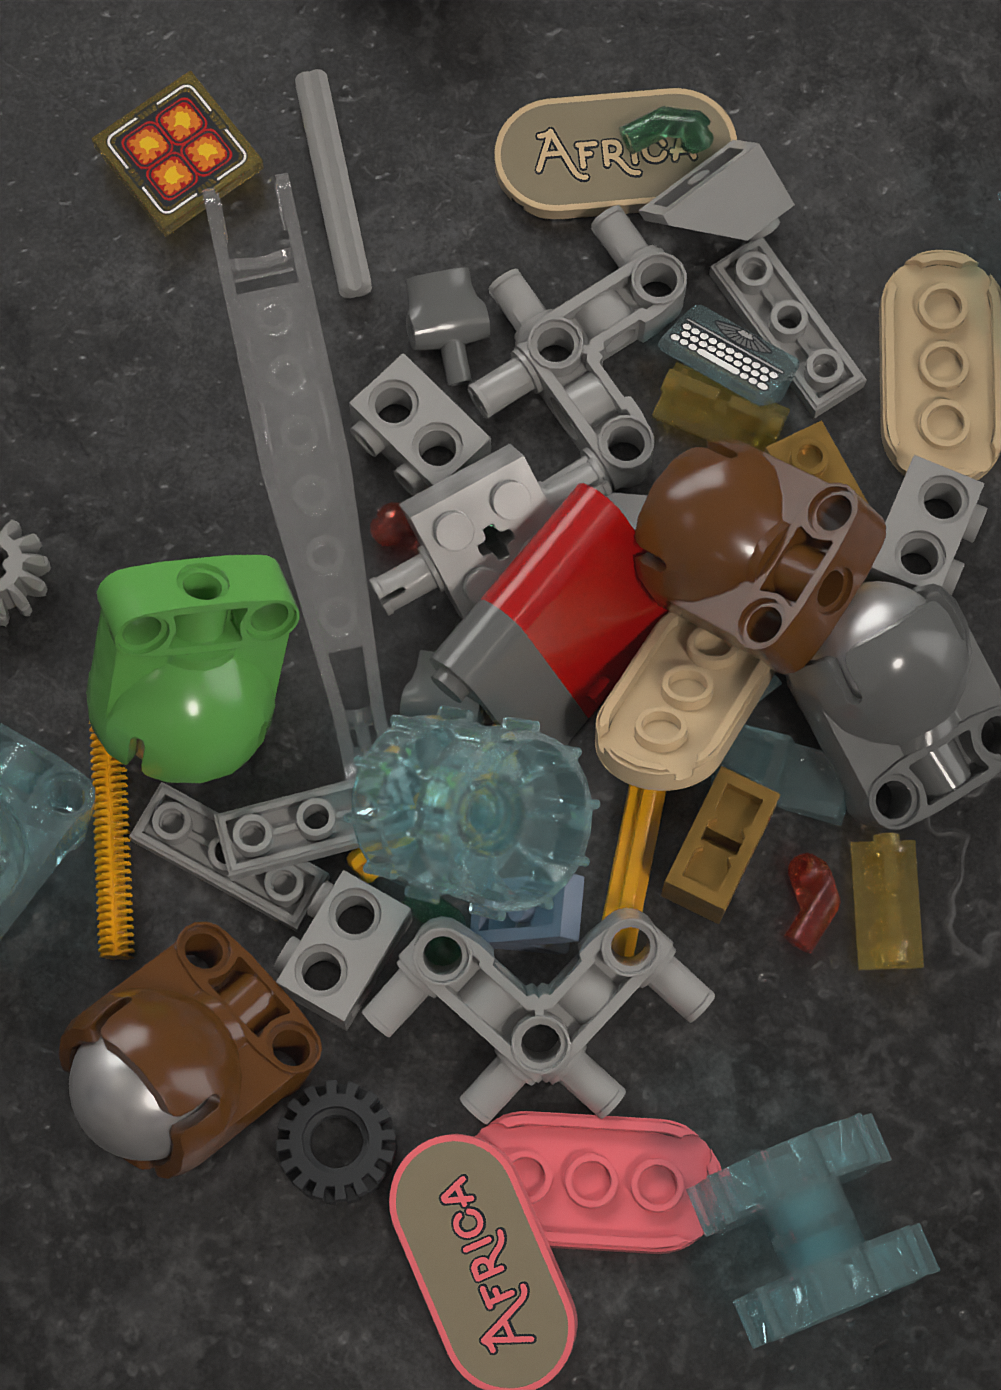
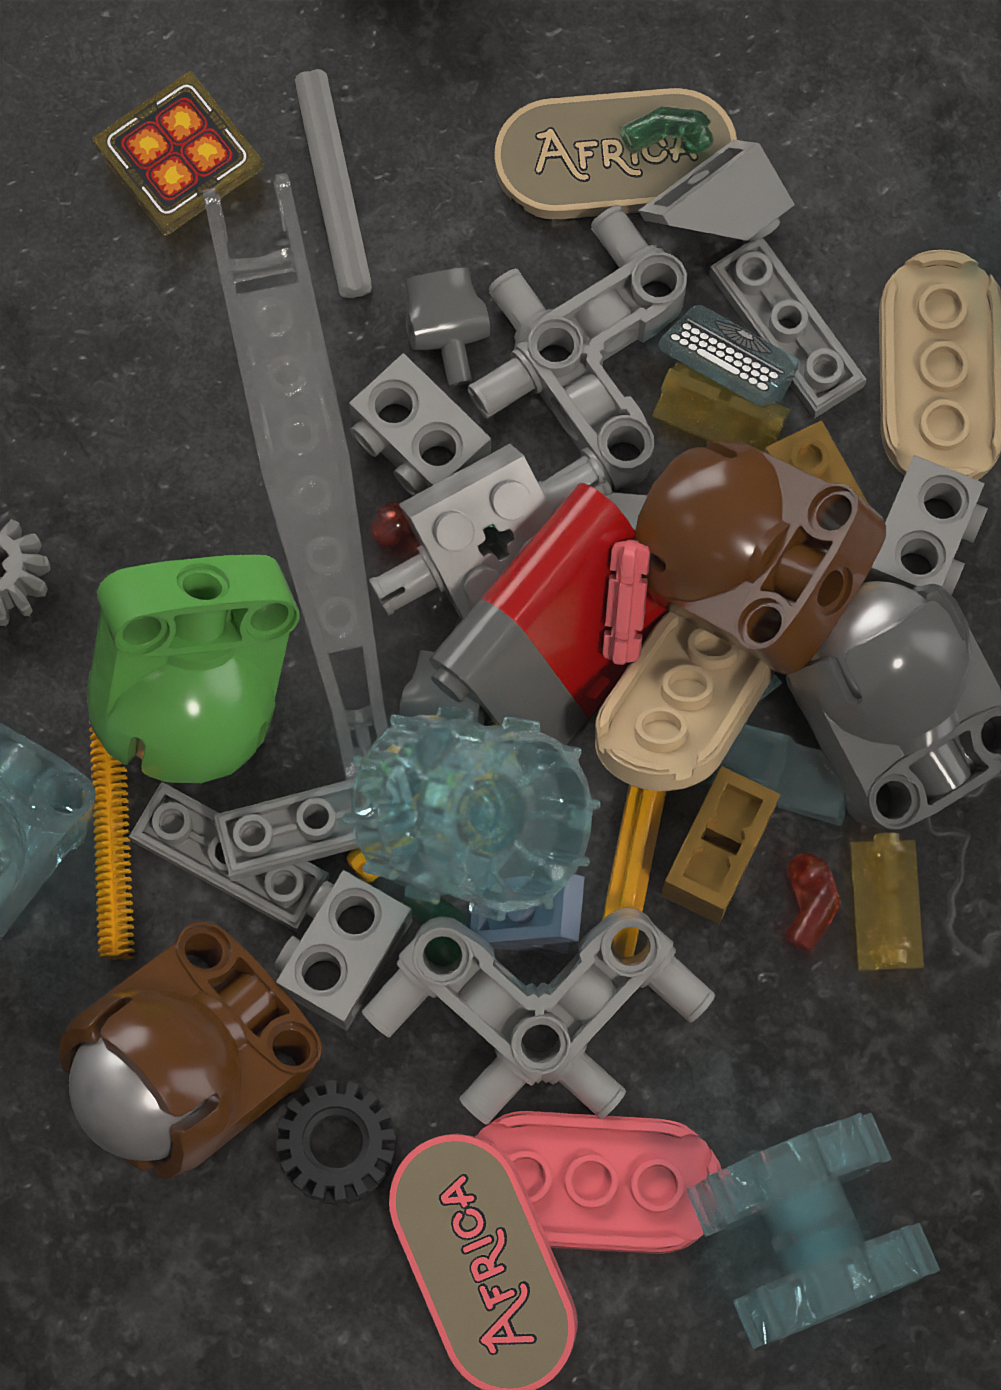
none -> coral axle [602,539,650,665]

